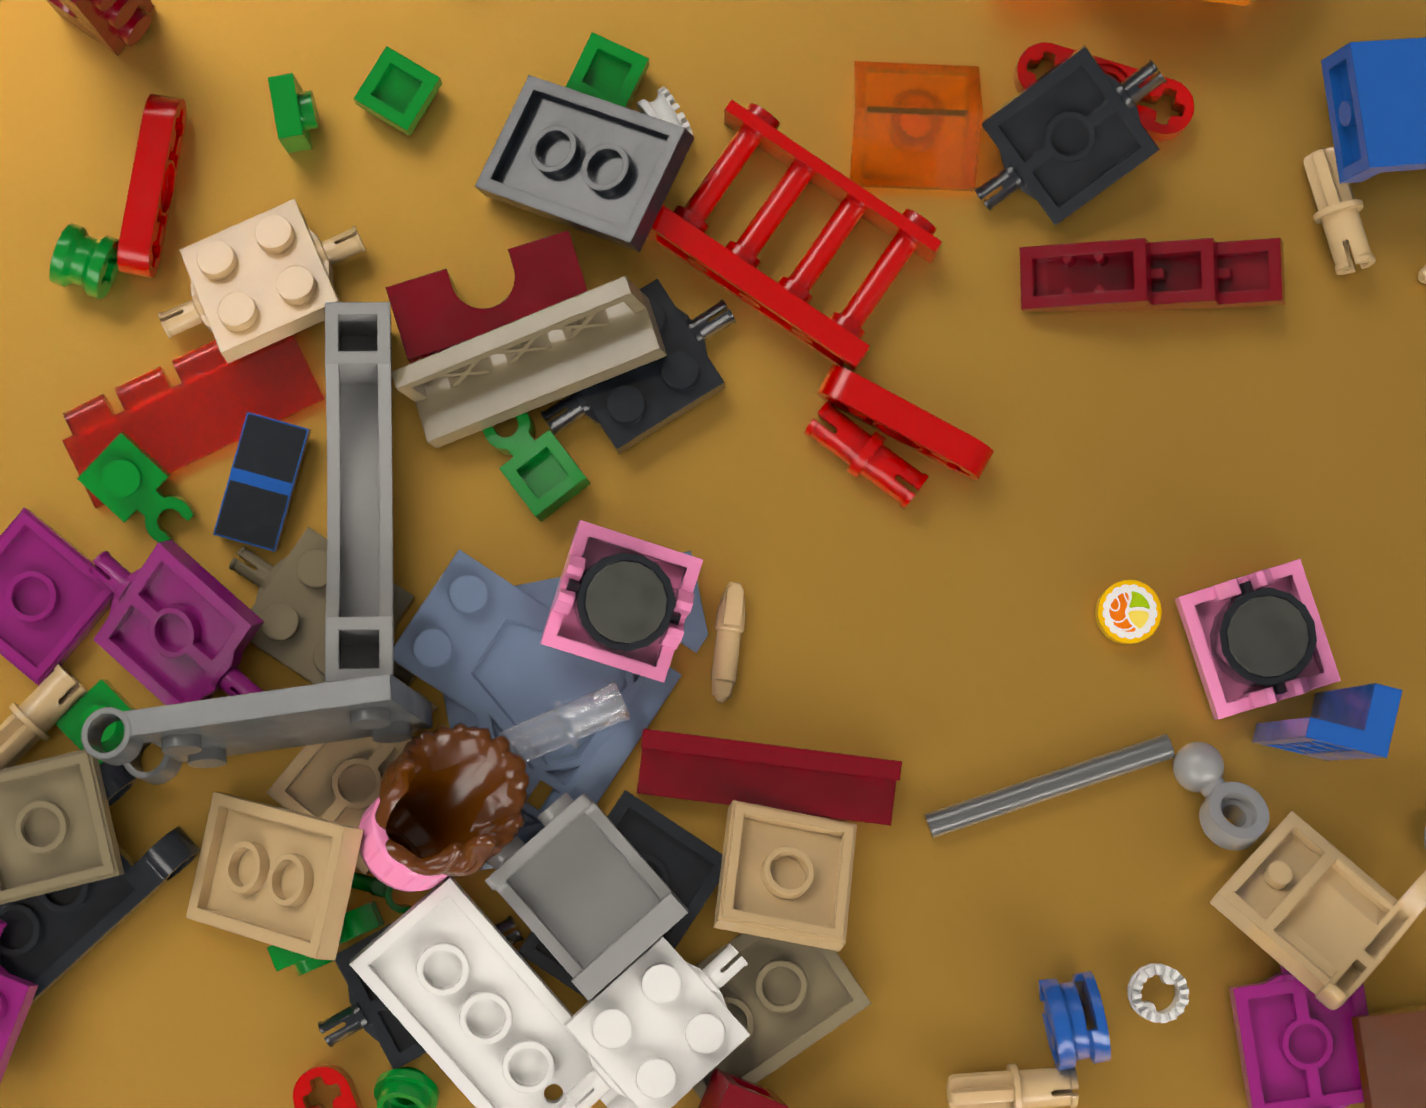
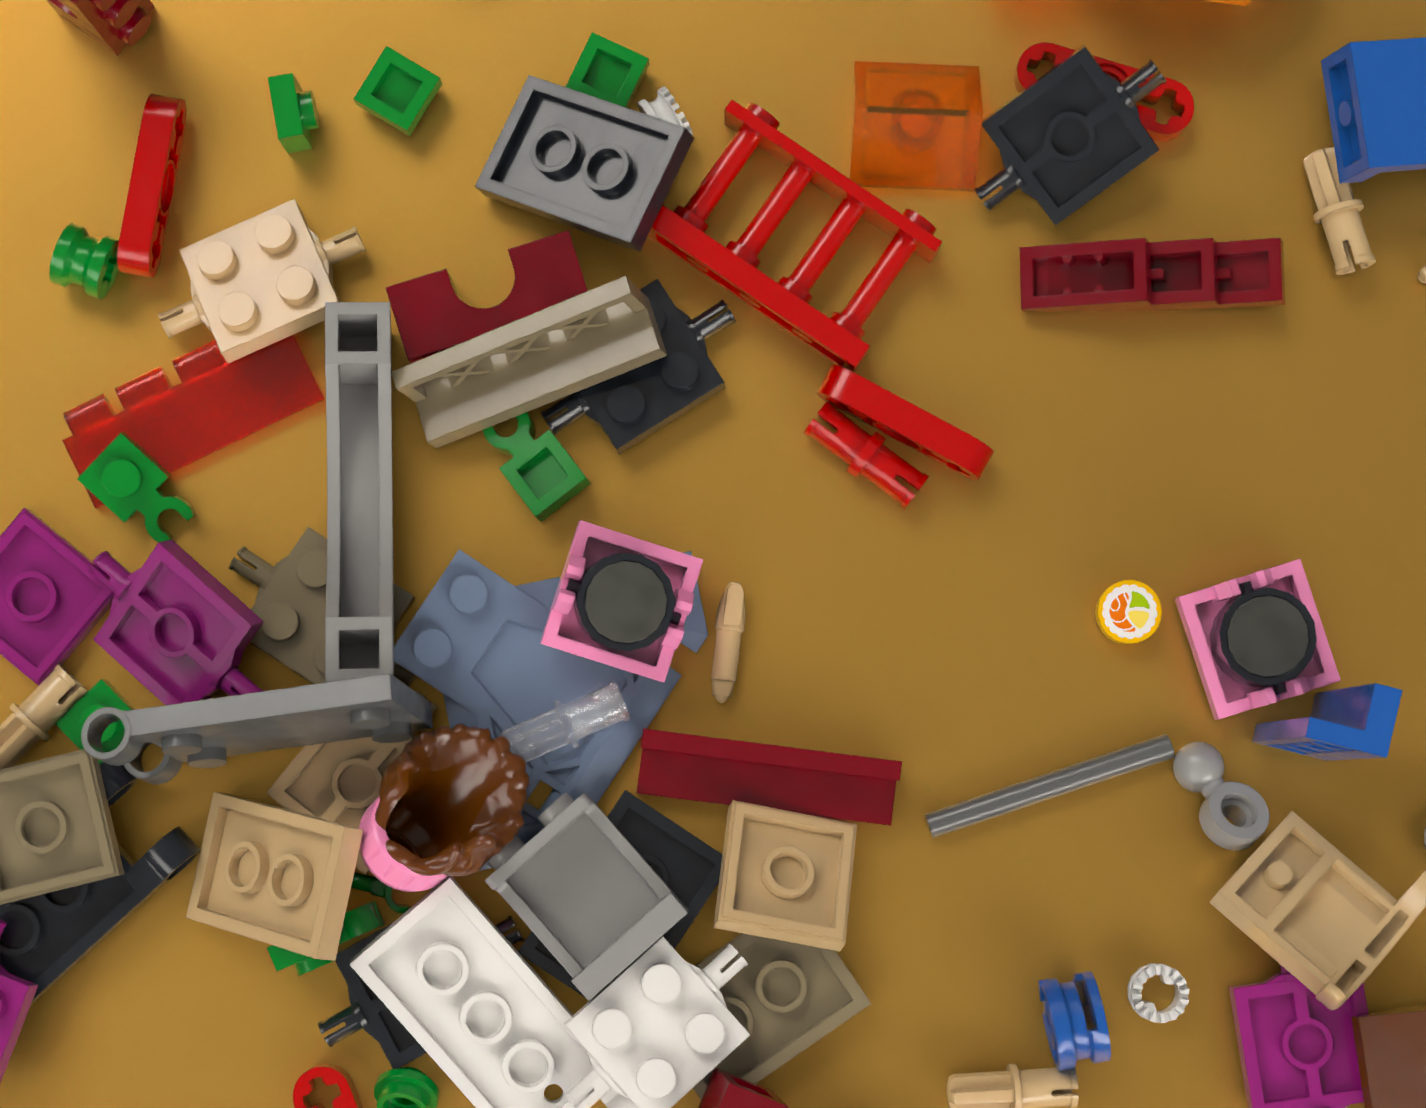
black tile [213,412,311,551] -> none

